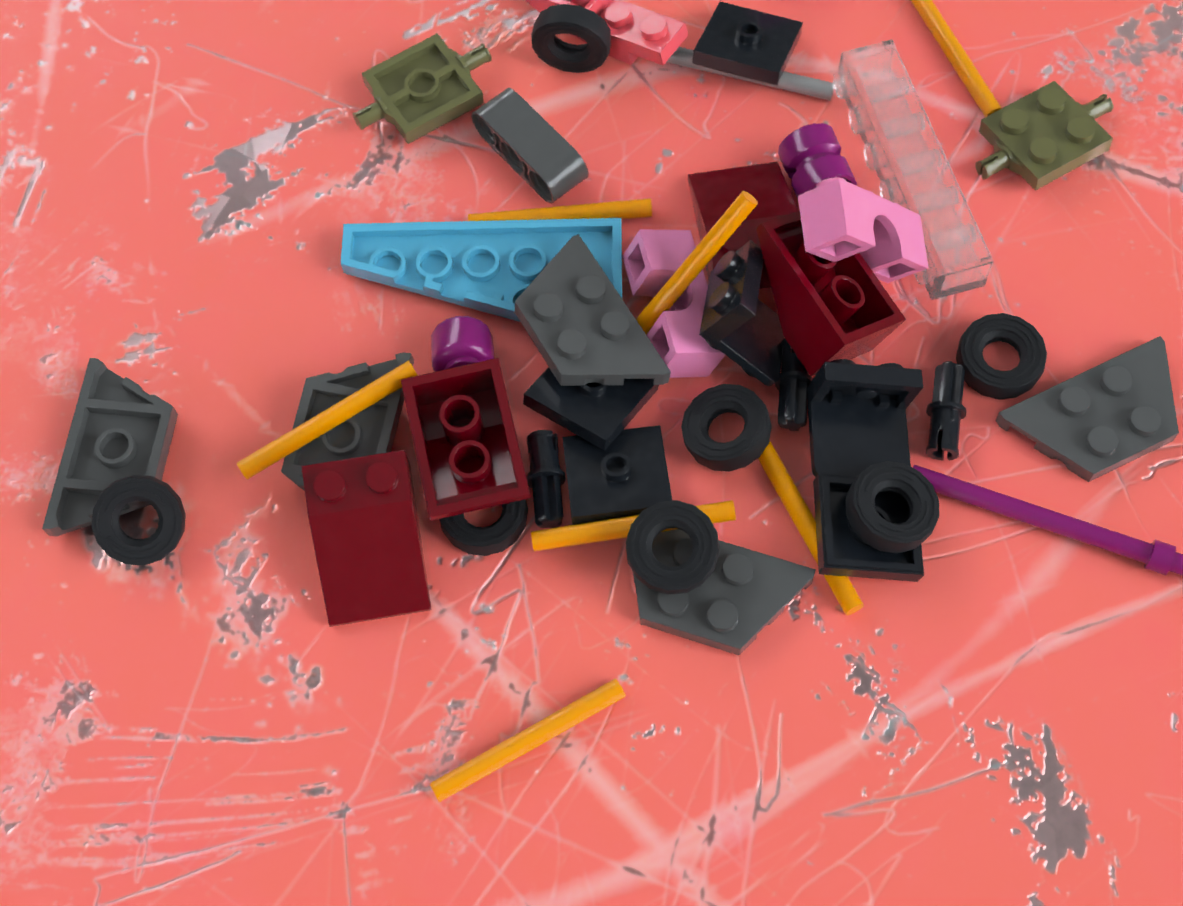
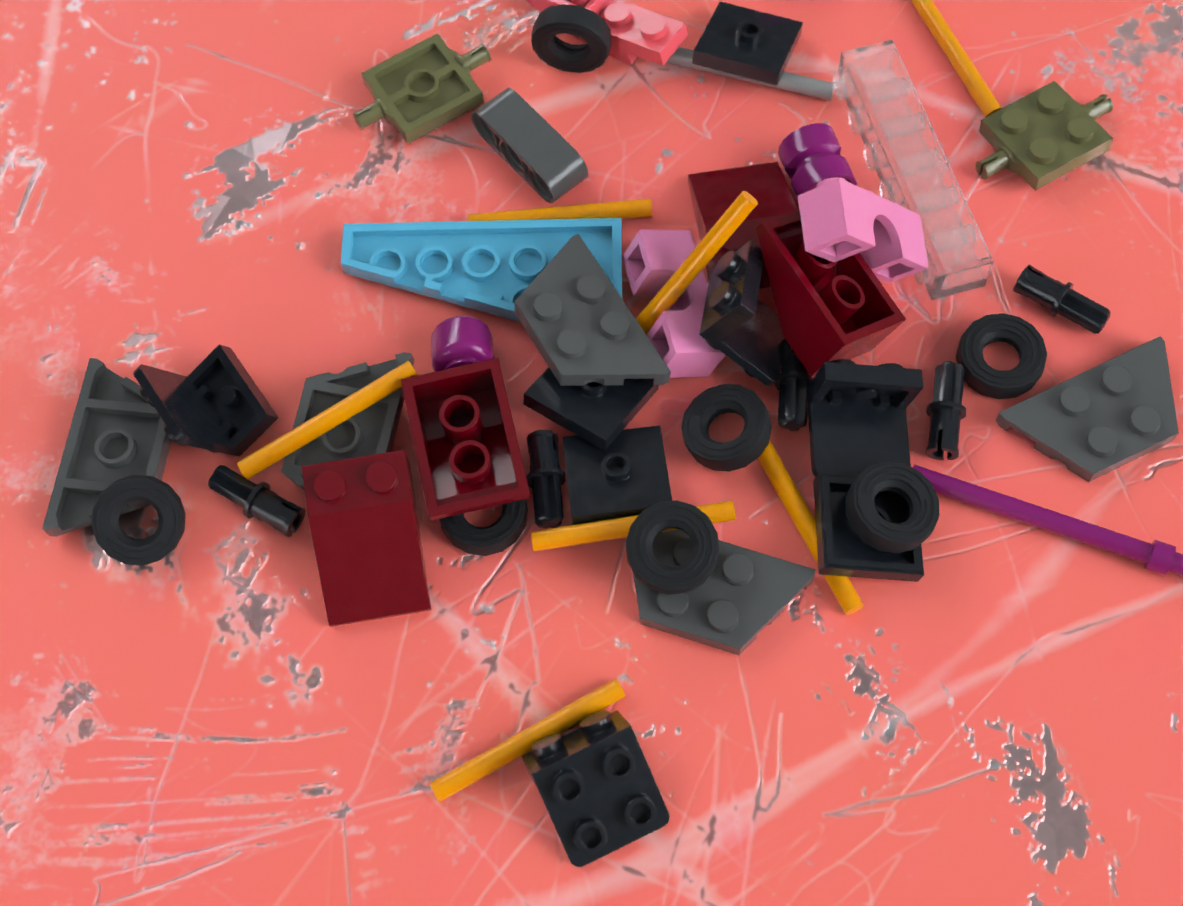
none -> black bracket [133,344,279,457]
none -> black axle [208,465,305,537]
none -> black bracket [521,710,670,867]
none -> black axle [1013,264,1111,334]

